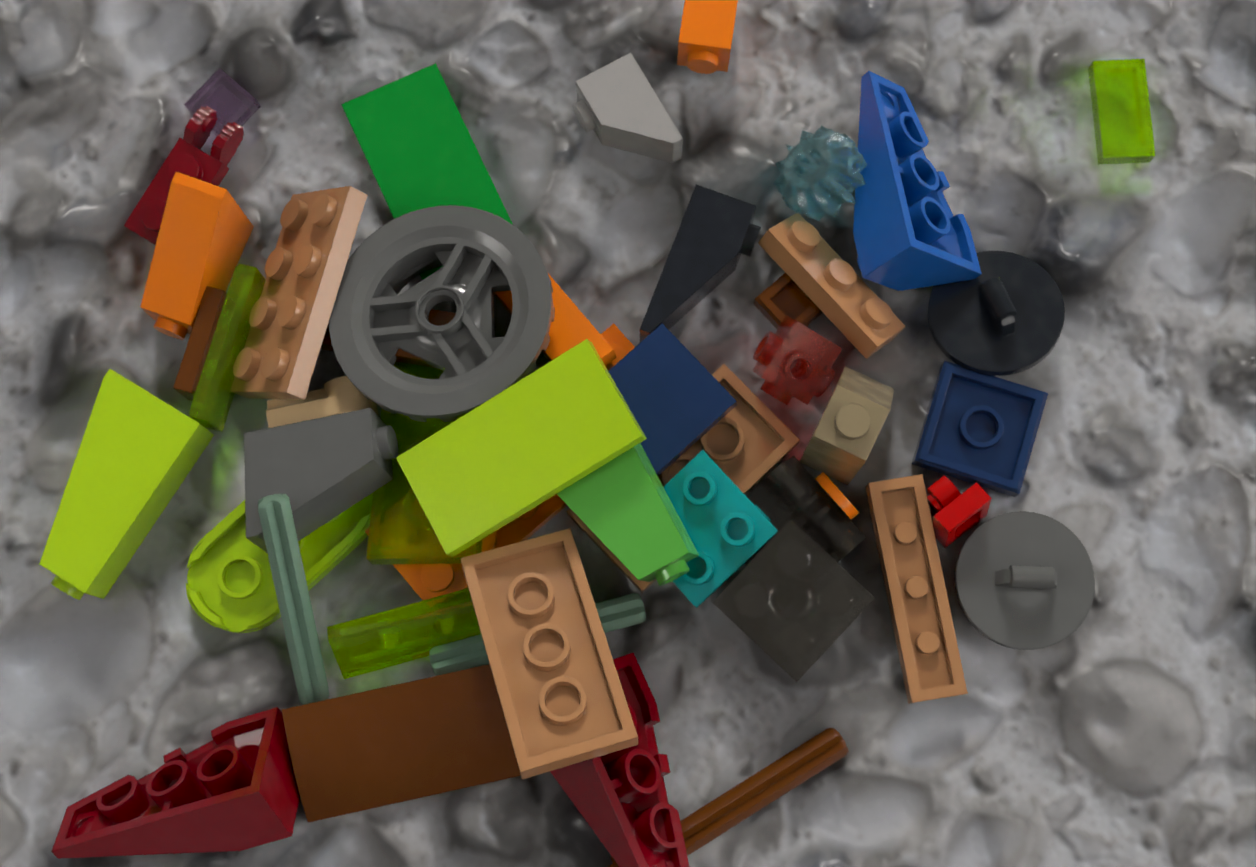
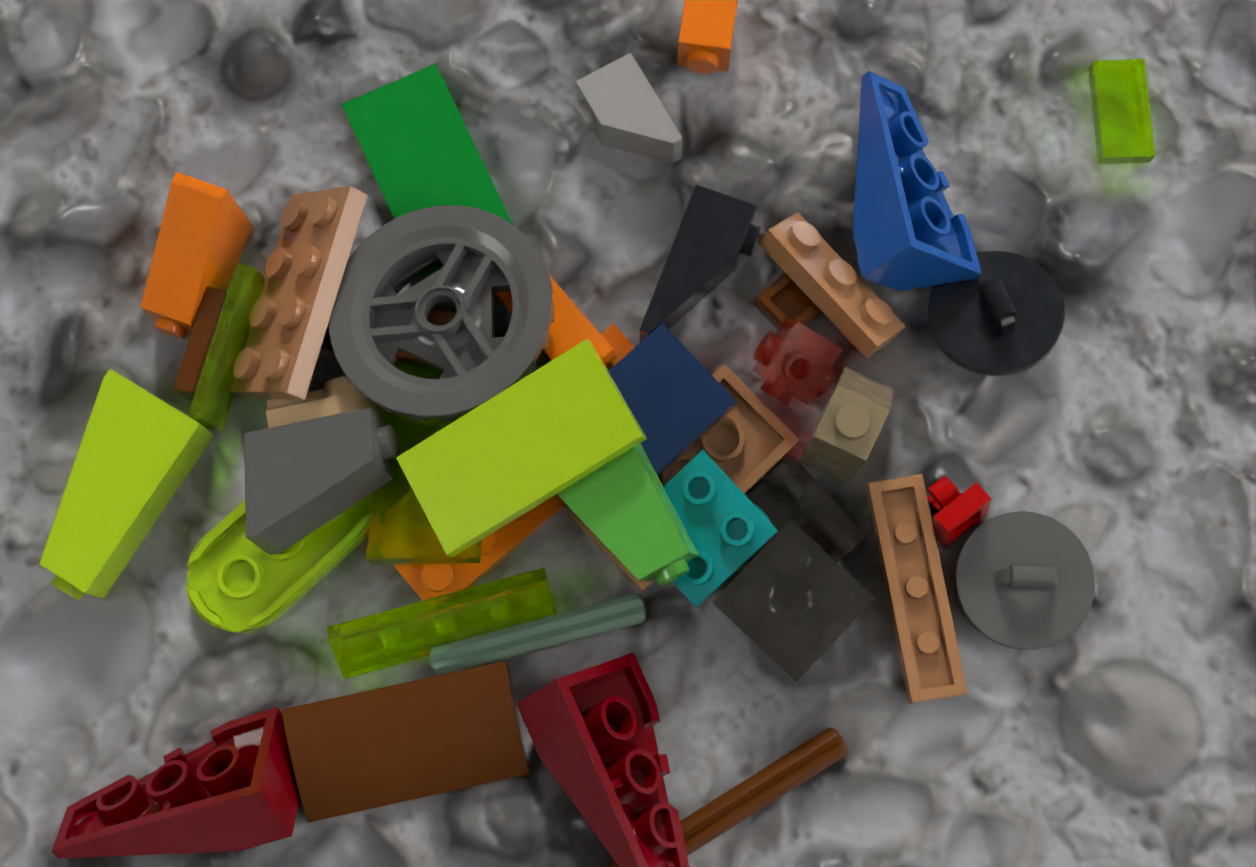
dark red hinge [124,106,245,245] -> none
clear purple tile [184,68,261,135] -> none
sand green axle [258,493,329,705] -> none
medium nougat plate [460,528,638,780] -> none
clear light blue gear [774,125,867,221] -> none
orange piece [815,472,859,520] -> none
dark blue tile [911,360,1048,497] -> none

